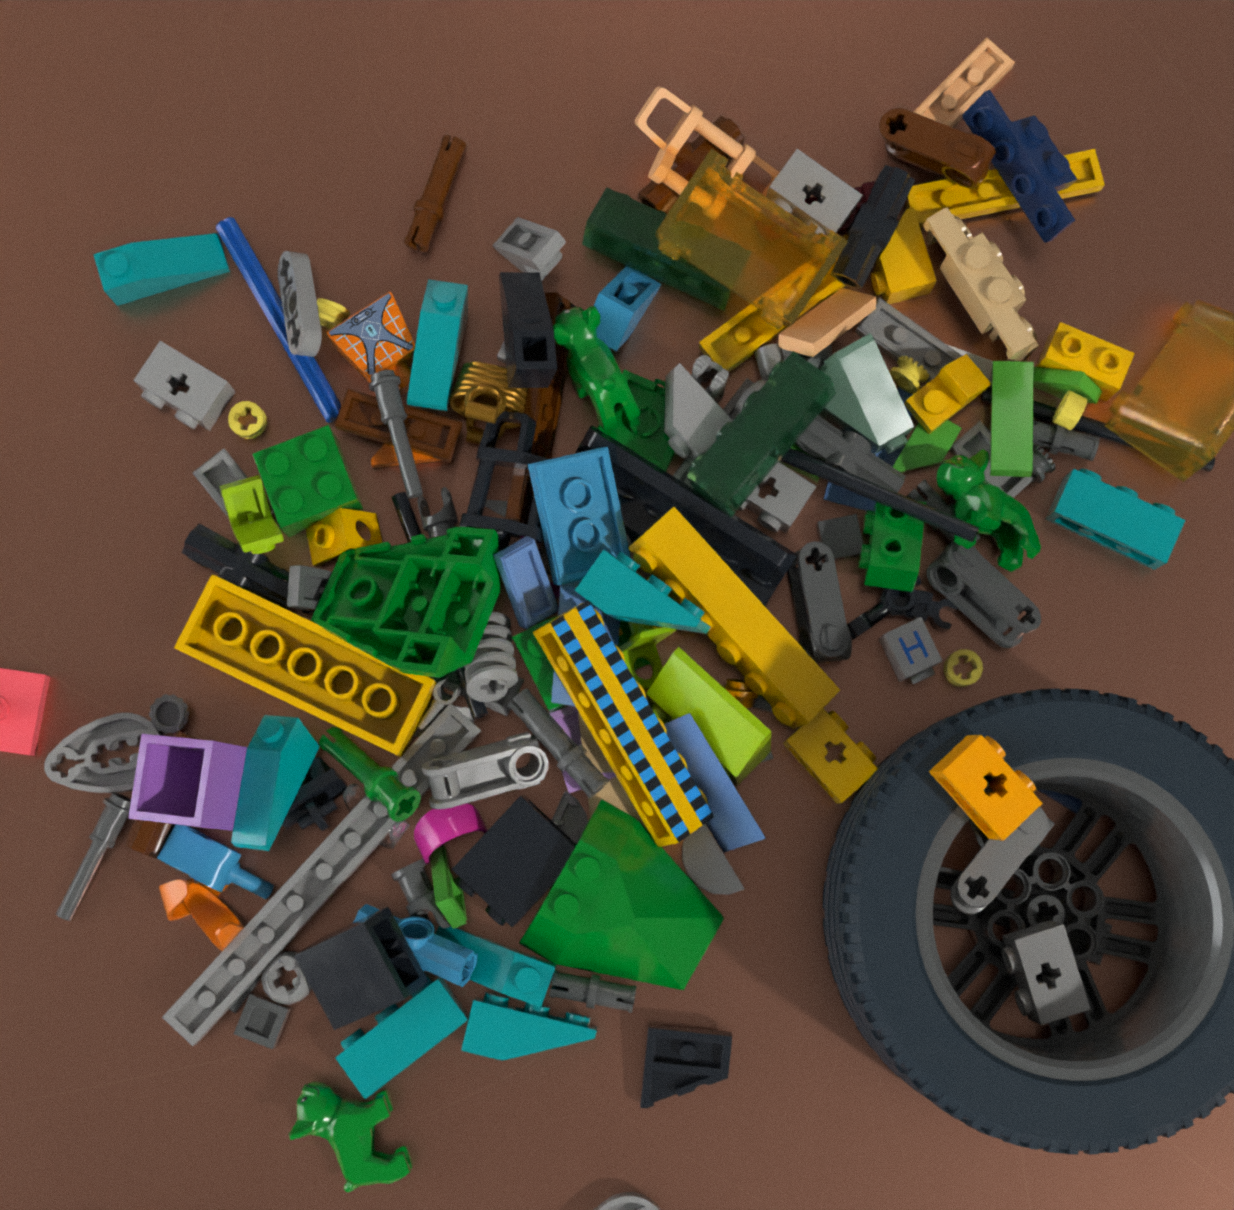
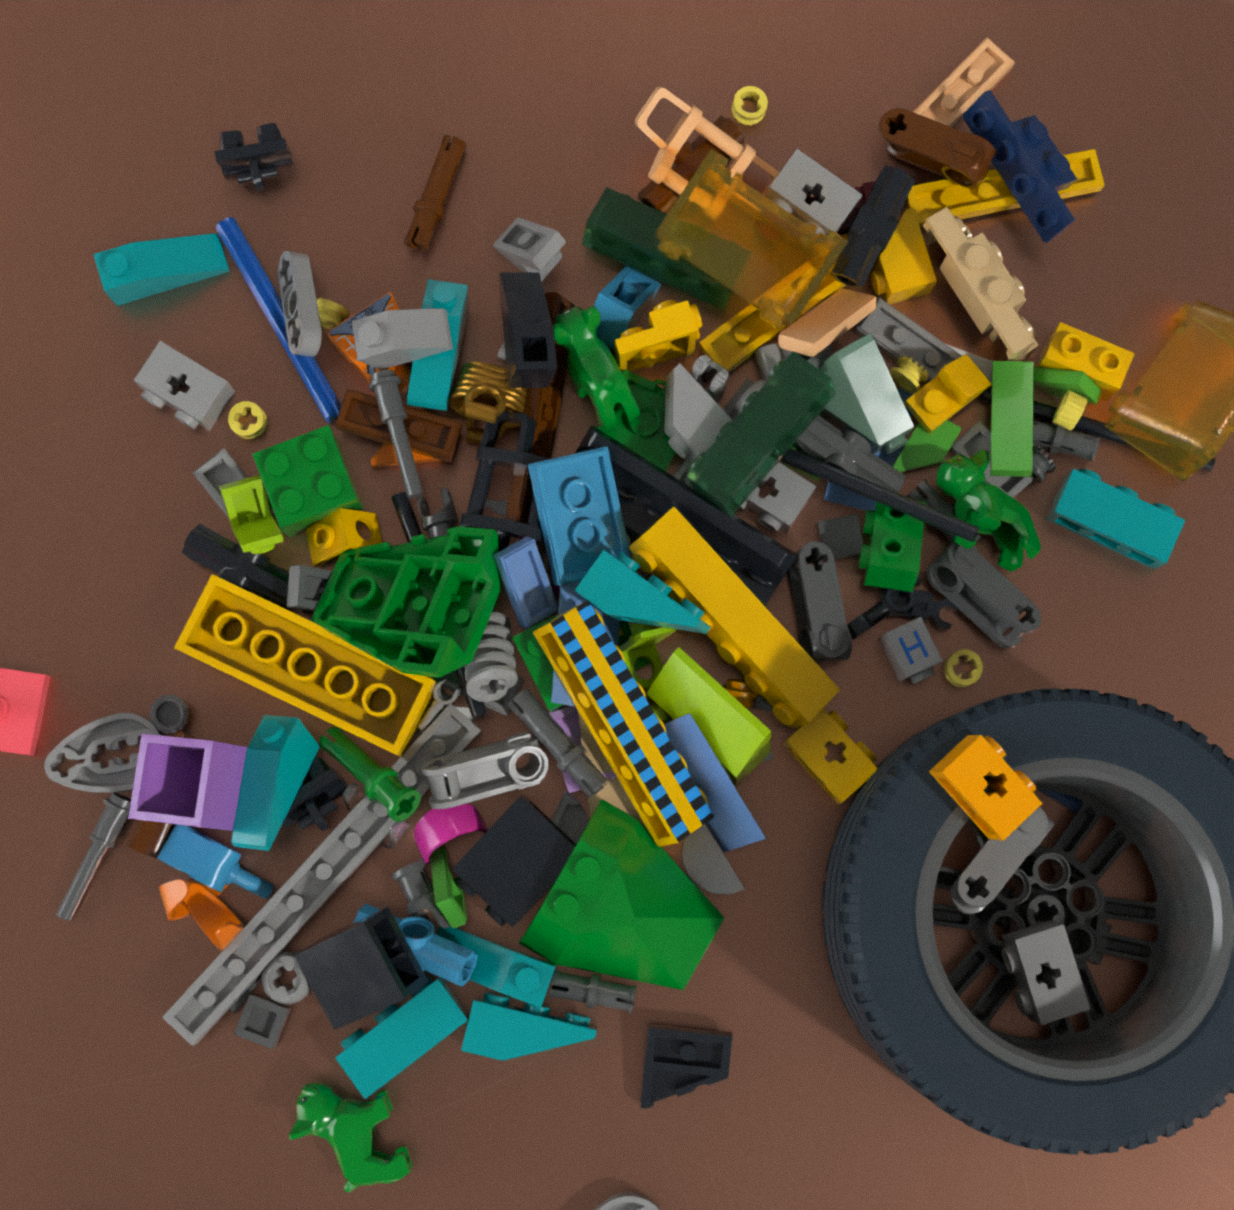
none -> black hips [214,123,293,192]
none -> light grey slope [352,308,453,370]
none -> yellow plate [615,300,702,373]
none -> light yellow bush [731,86,768,126]

